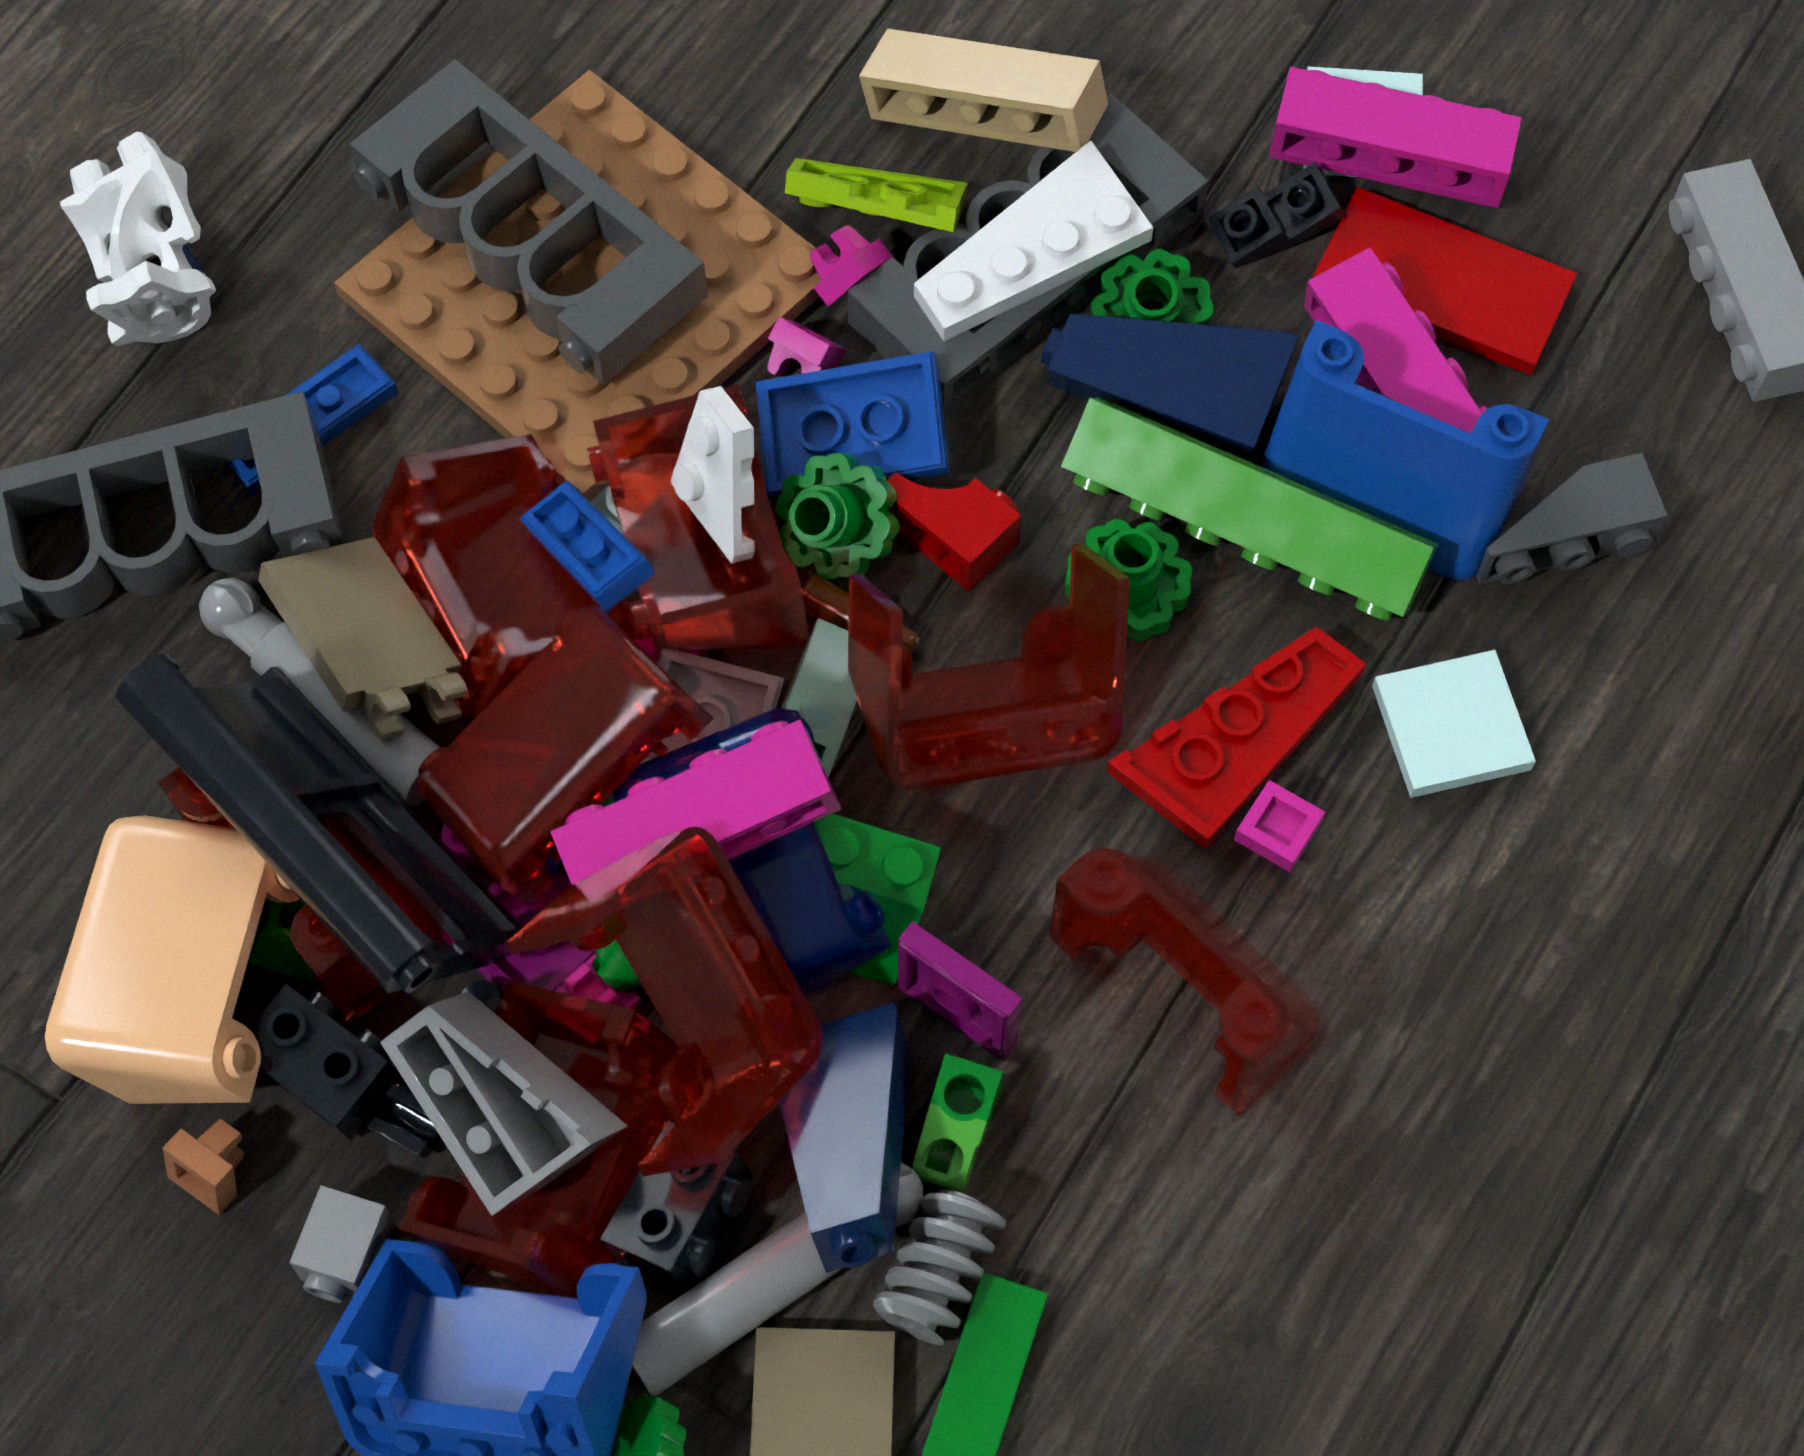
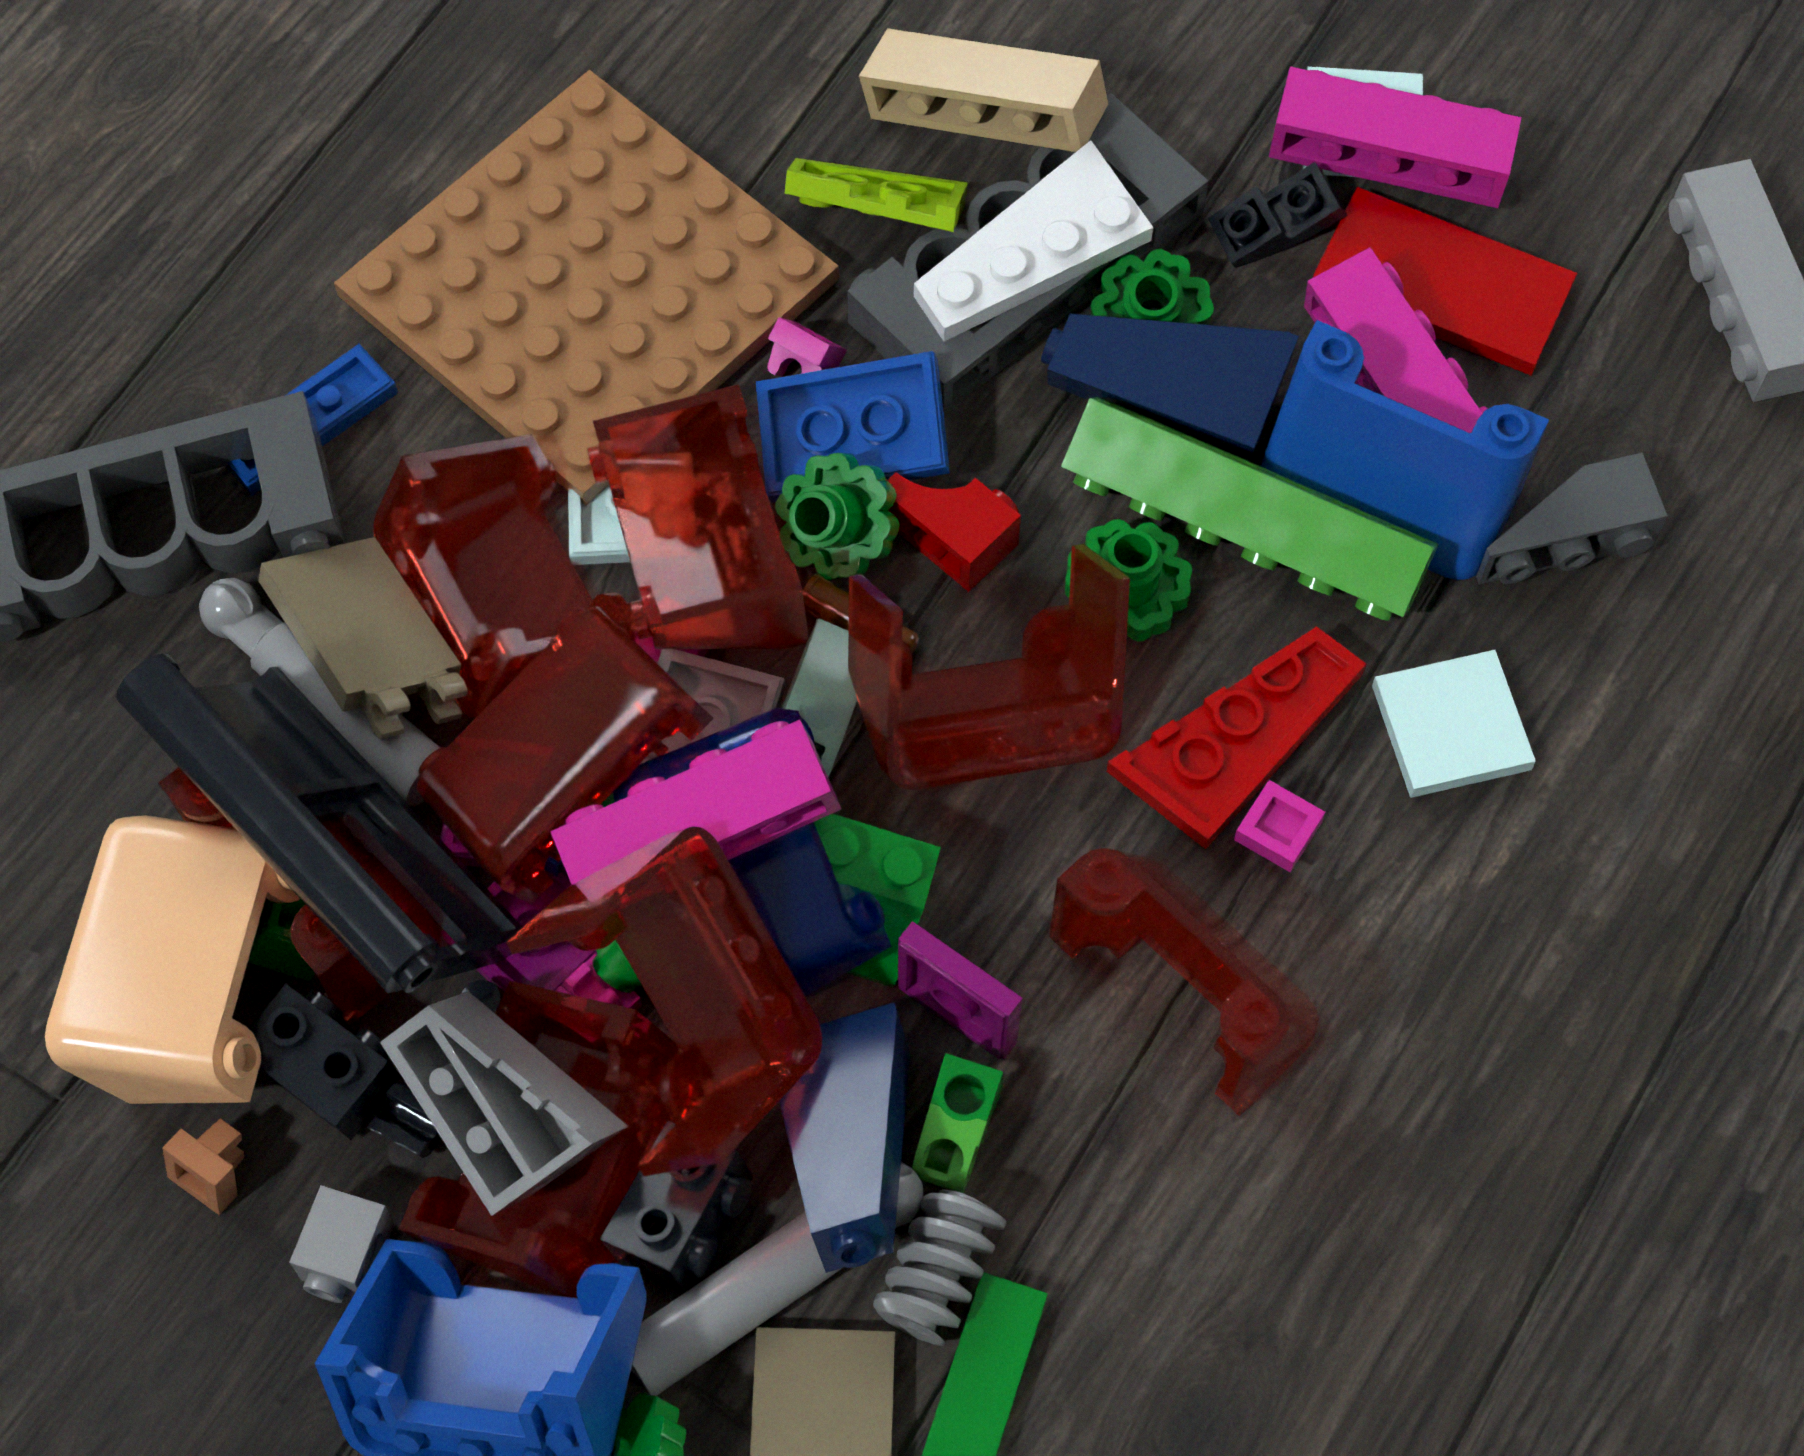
white hips [60,132,216,346] -> none
dark grey fence [350,59,708,386] -> none
blue tile [520,481,656,612] -> none
white wing [670,386,755,563] -> none
dark pink tile [810,225,893,307] -> none

